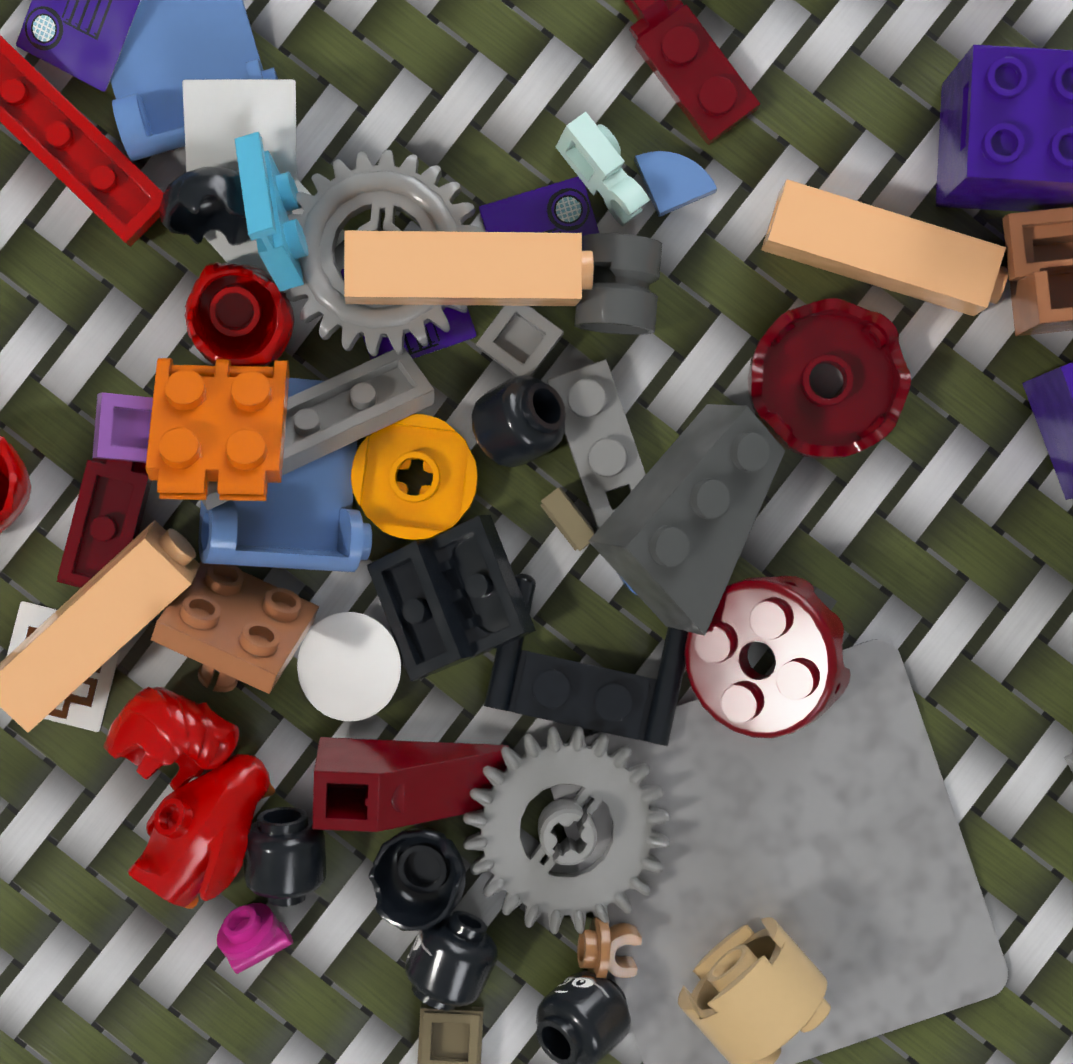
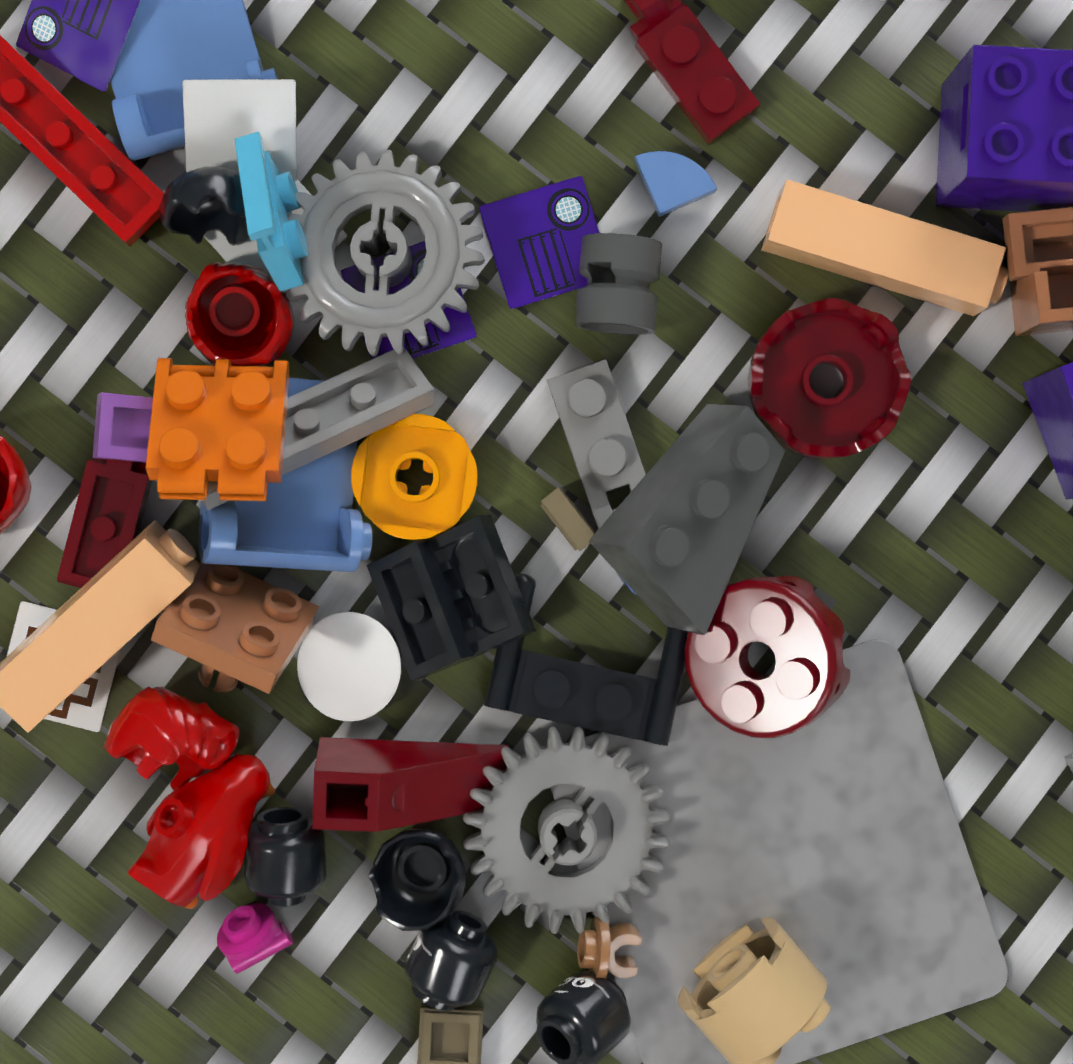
light nougat brick [344,230,594,306] -> none
black head [472,375,566,468] -> none
light grey plate [476,306,564,377] -> none
light aqua plate [556,112,650,226] -> none

